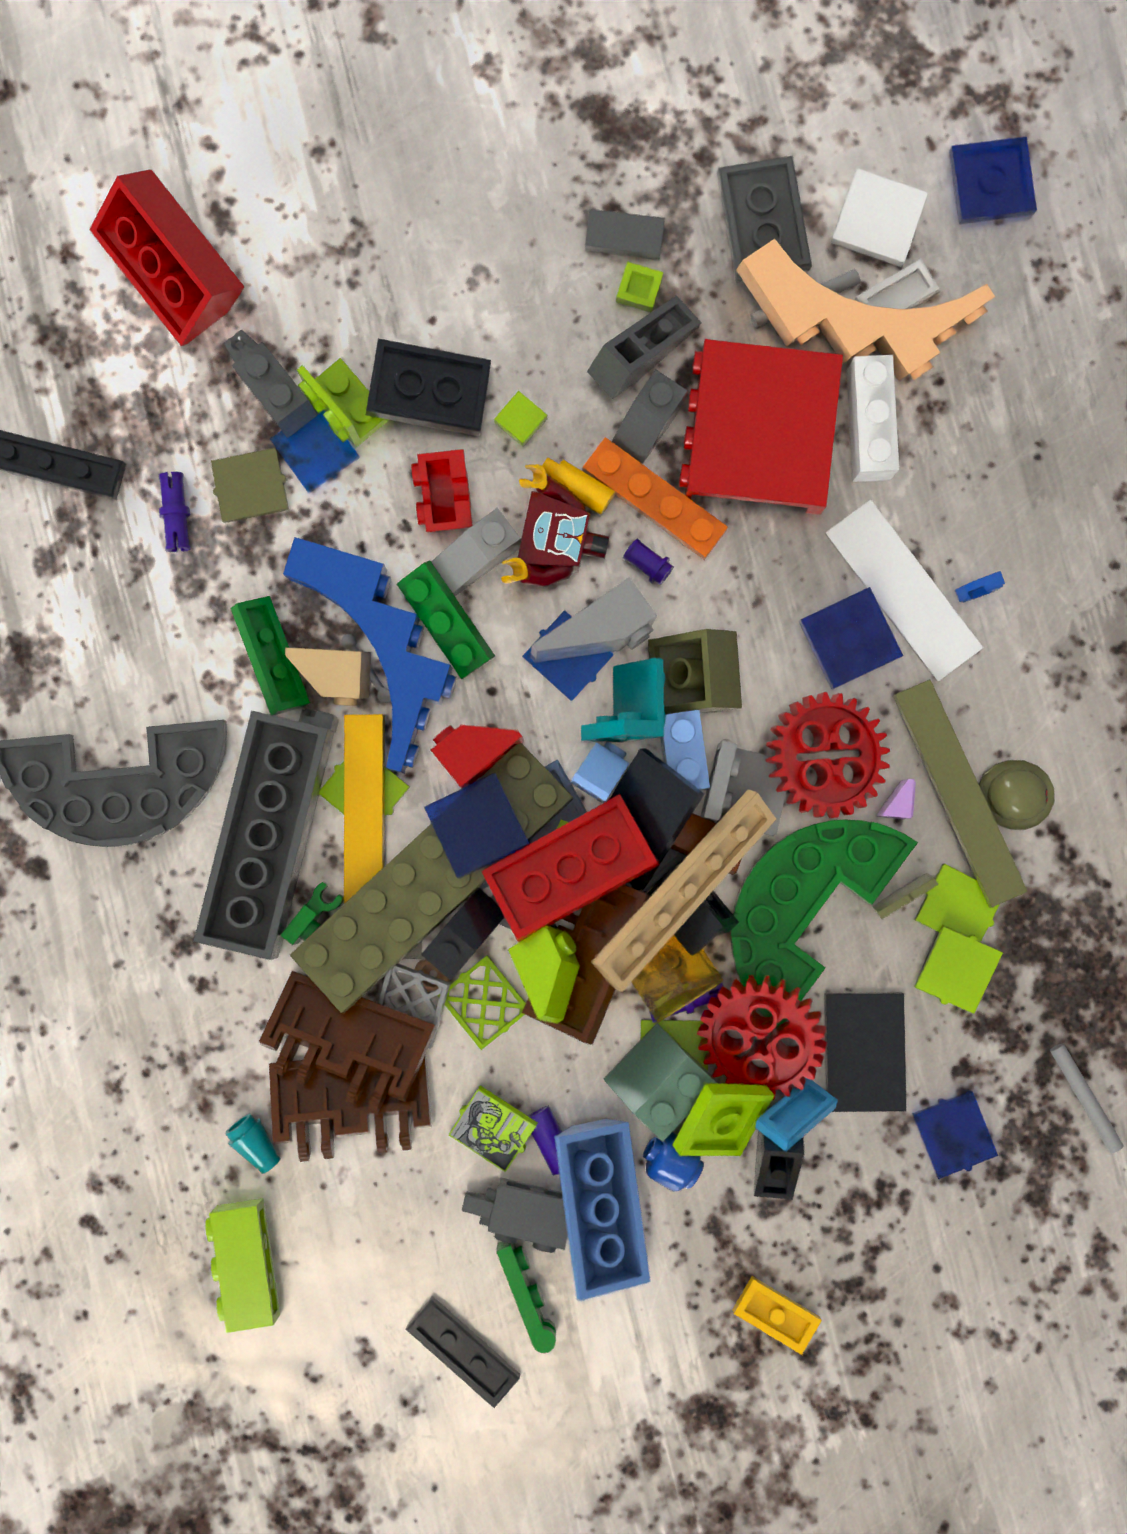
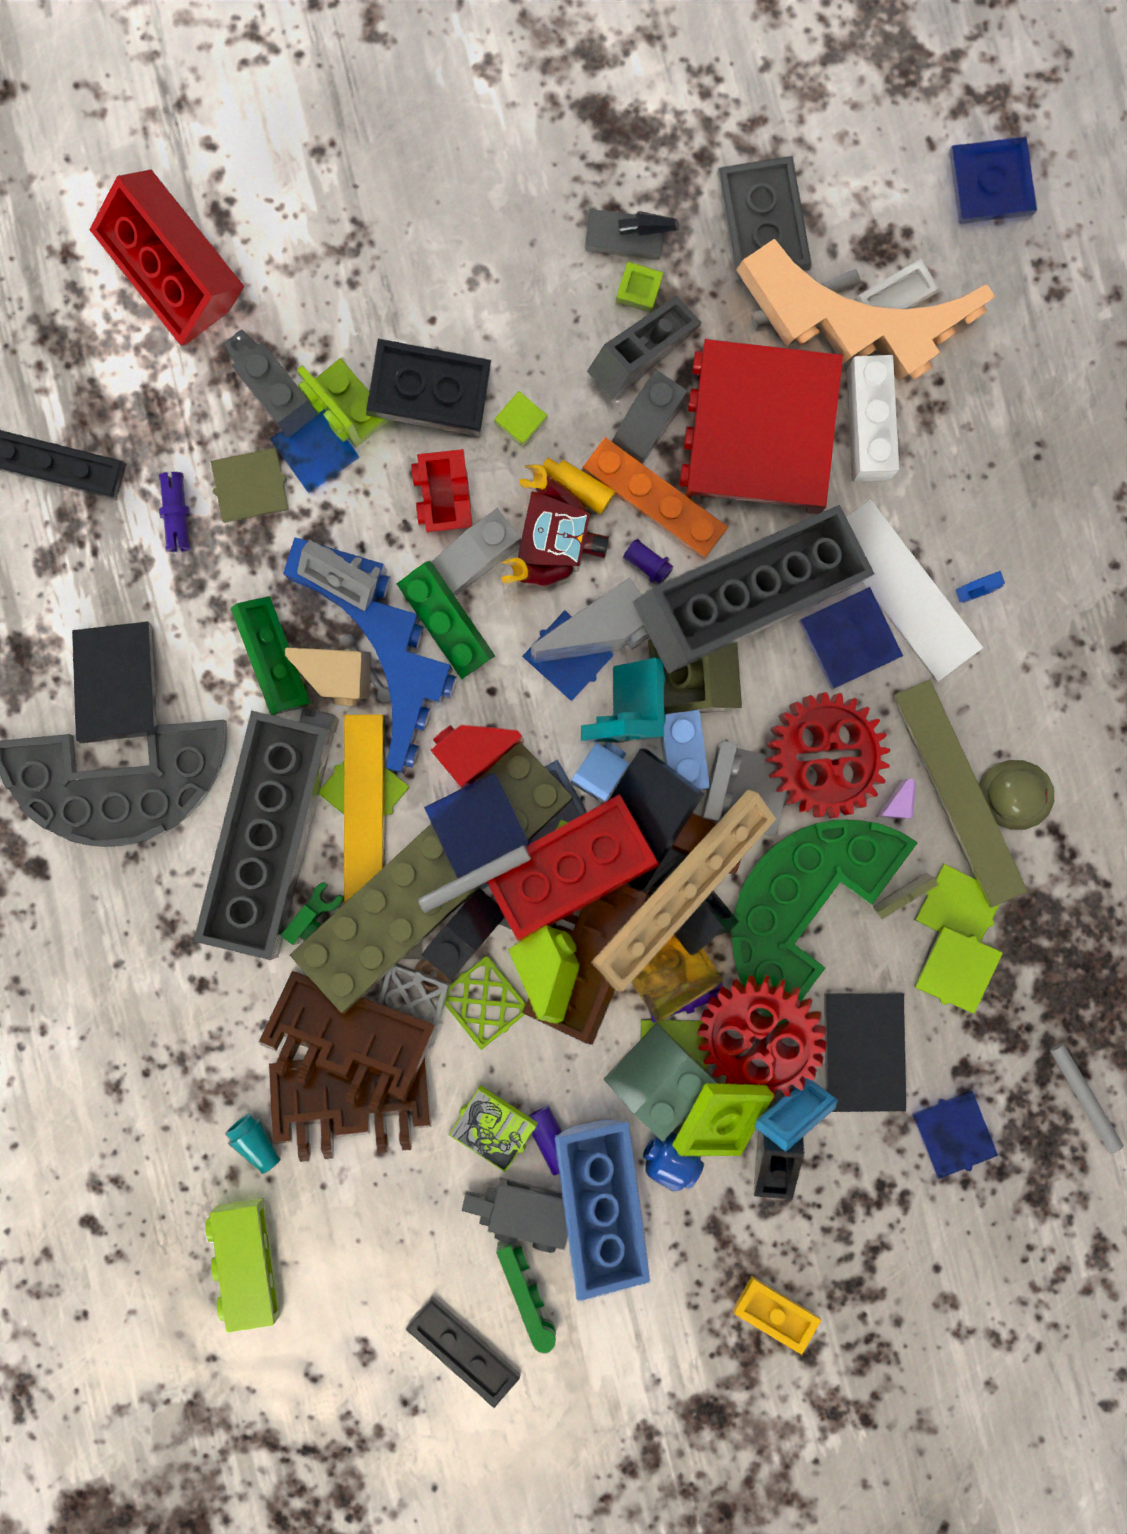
white tile [830,168,929,267] -> none
none -> black tile [72,621,157,744]
none -> light grey plate [297,540,380,611]
none -> light grey bar [418,845,531,913]
none -> black bar [618,211,679,236]
none -> dark grey brick [633,505,875,674]

